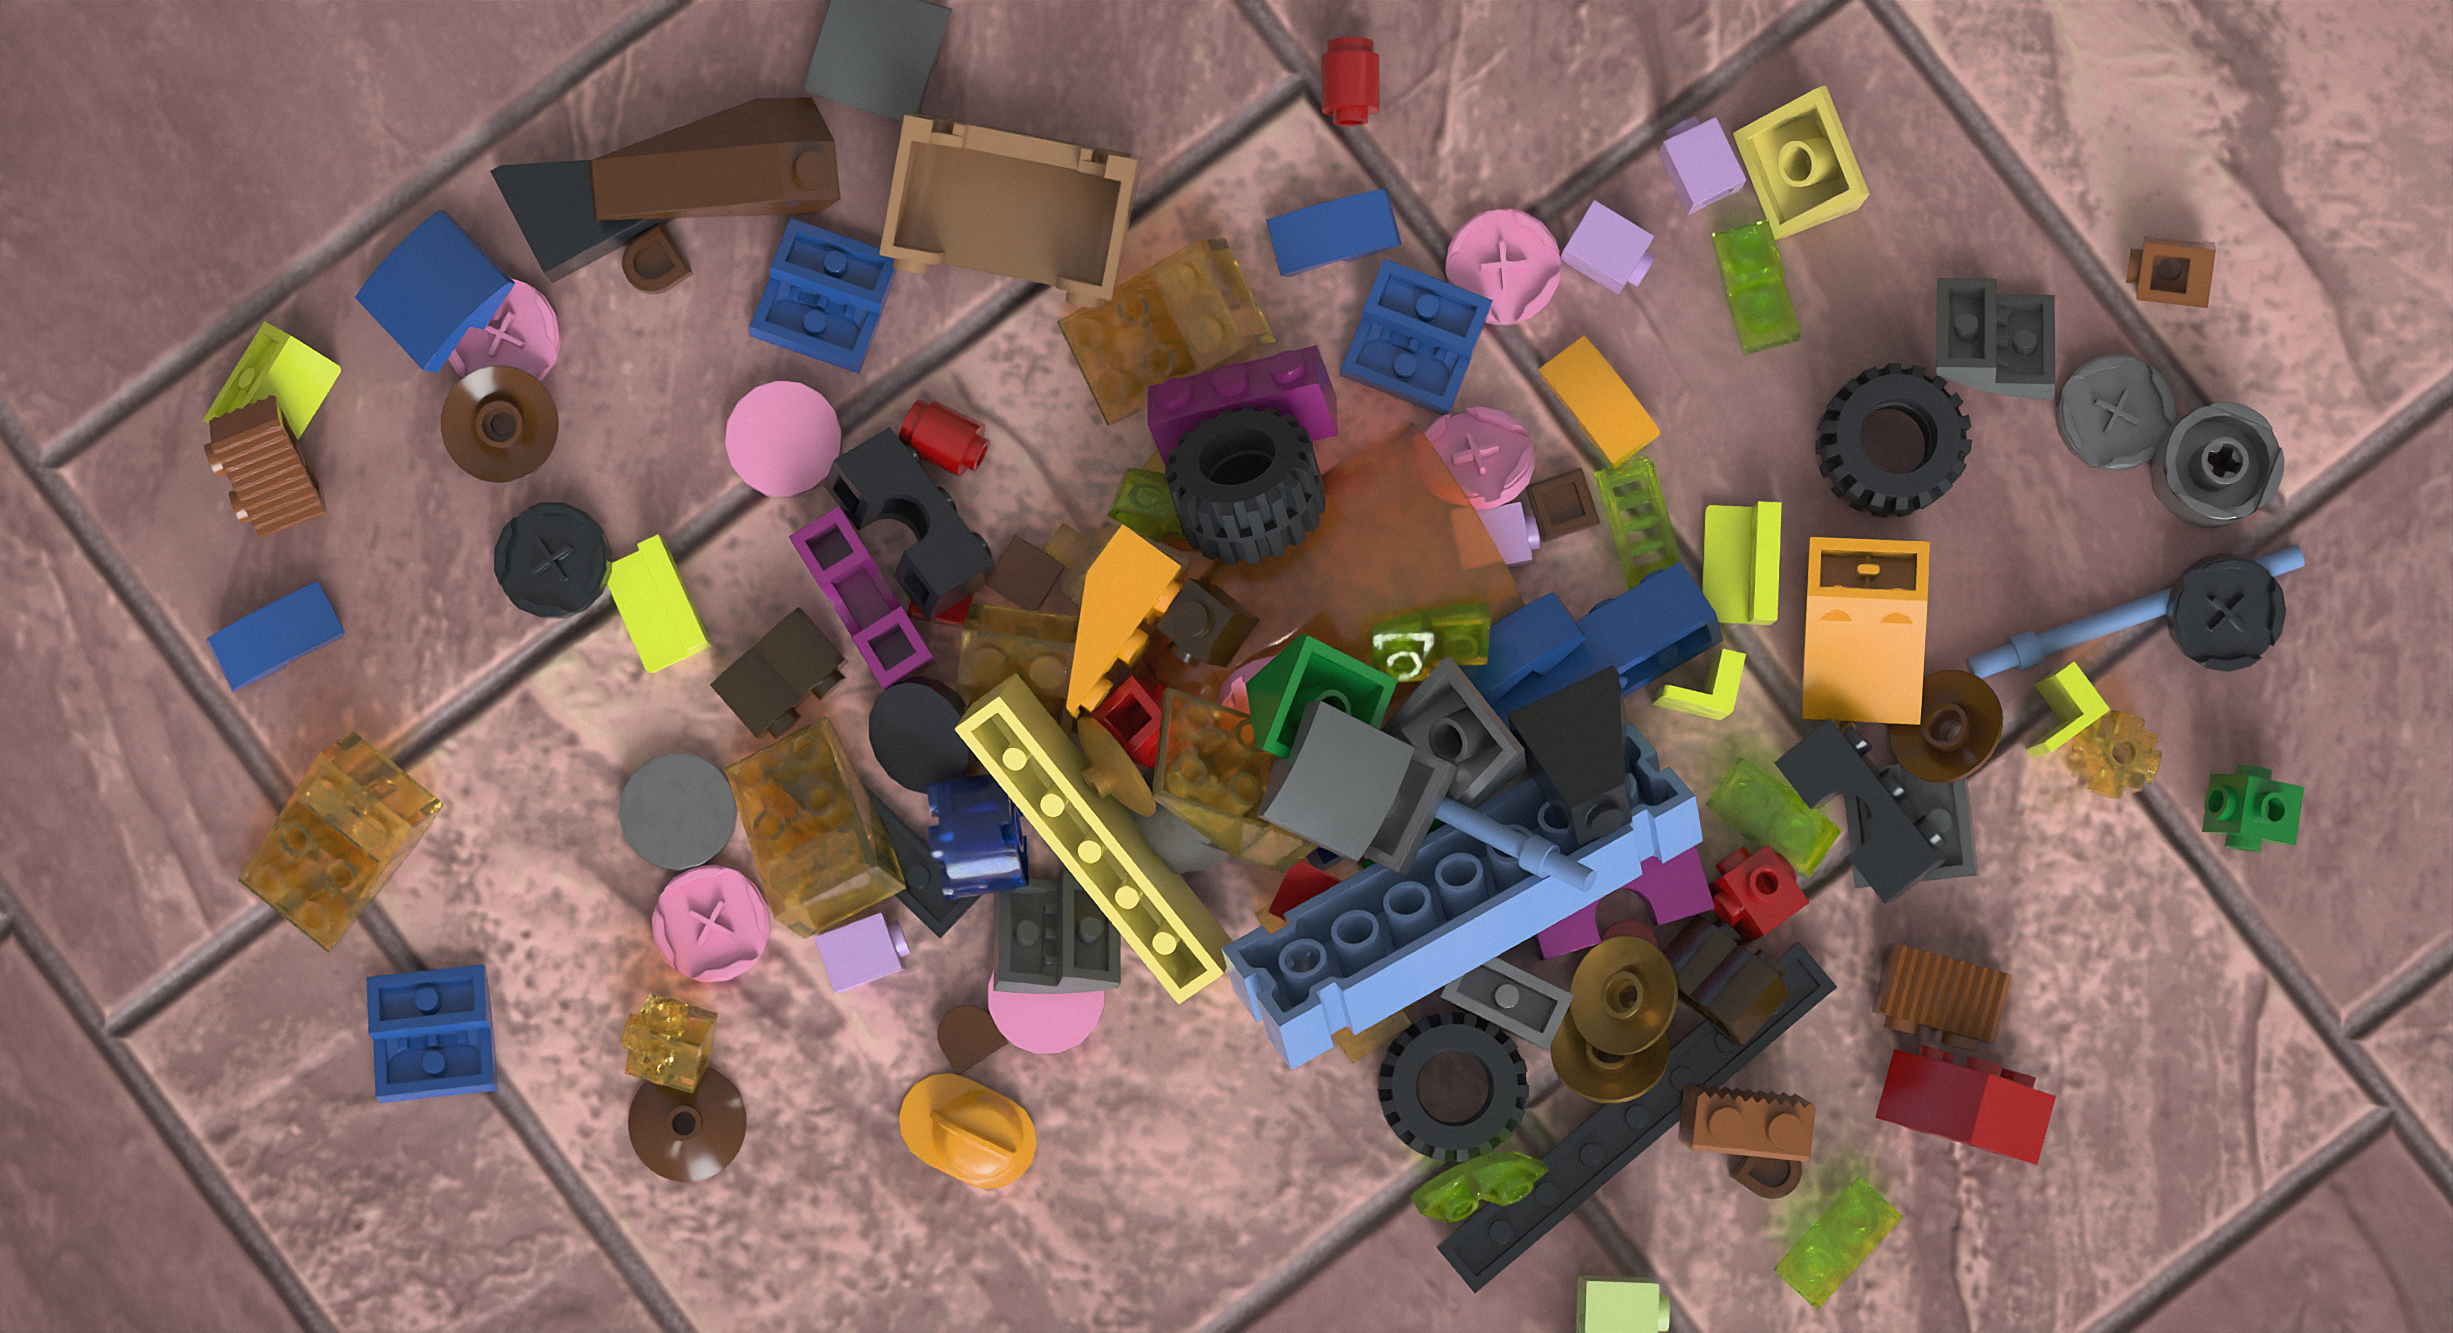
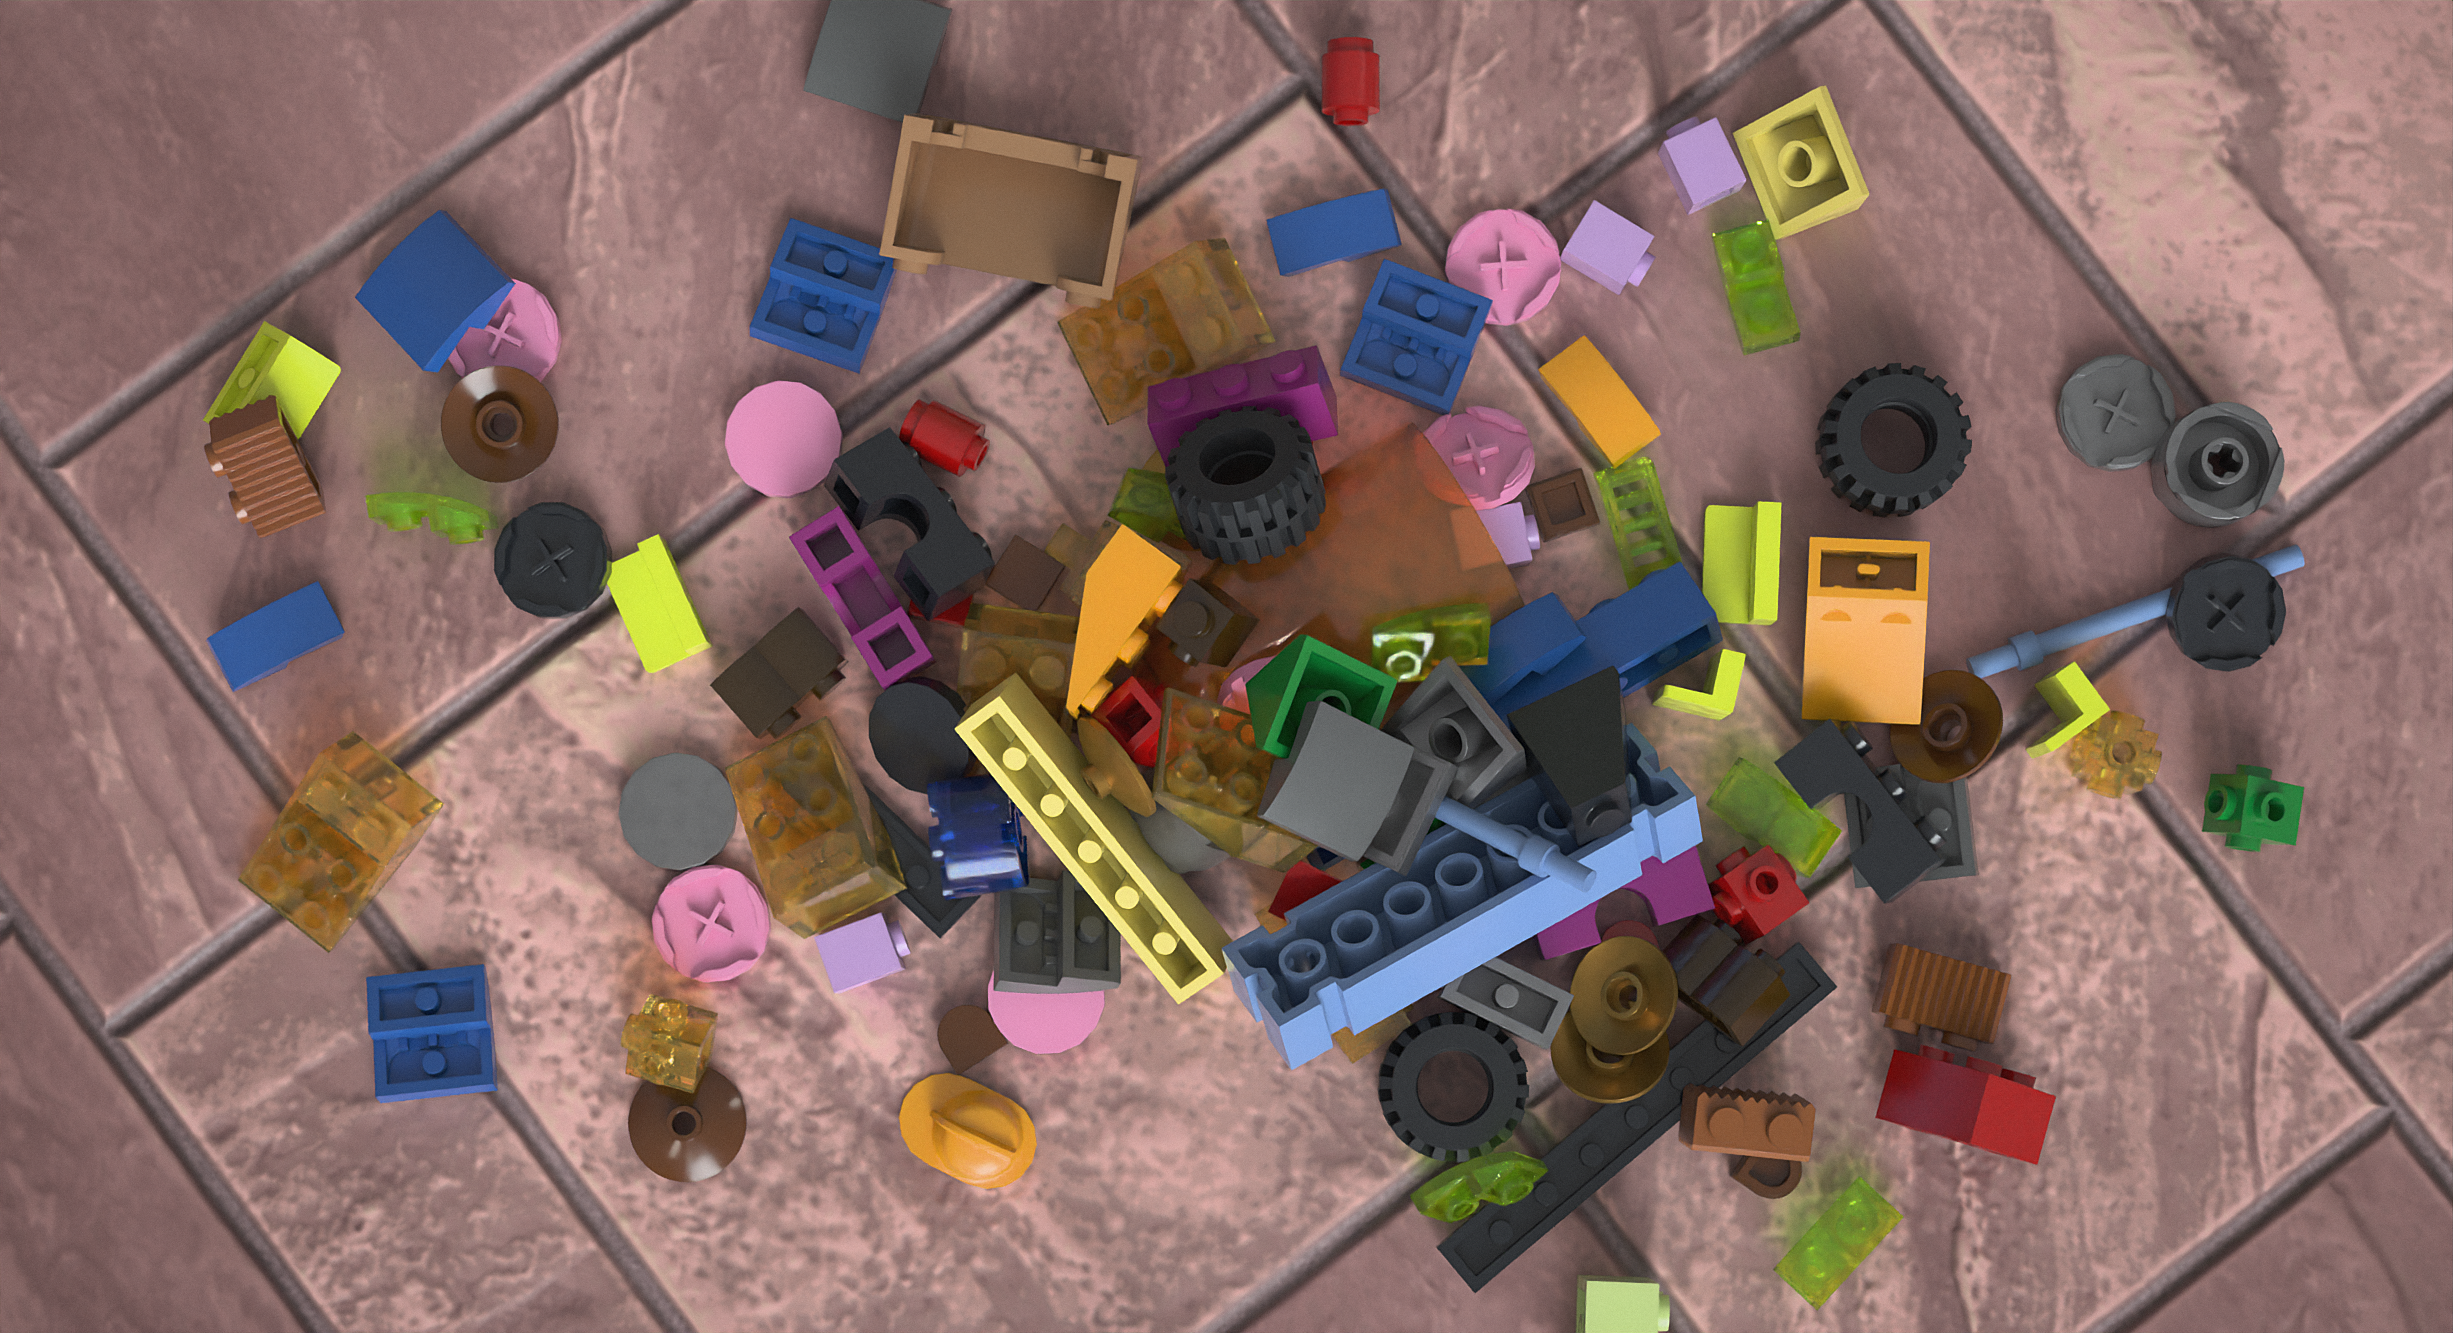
black slope [490,160,676,283] -> none
reddish brown wedge [588,97,841,220] -> none
reddish brown tile [622,223,693,294] -> none
dark grey slope [1936,278,2056,400] -> none
dark orange brick [2126,236,2216,308] -> none
none -> clear neon green slope [365,492,499,545]

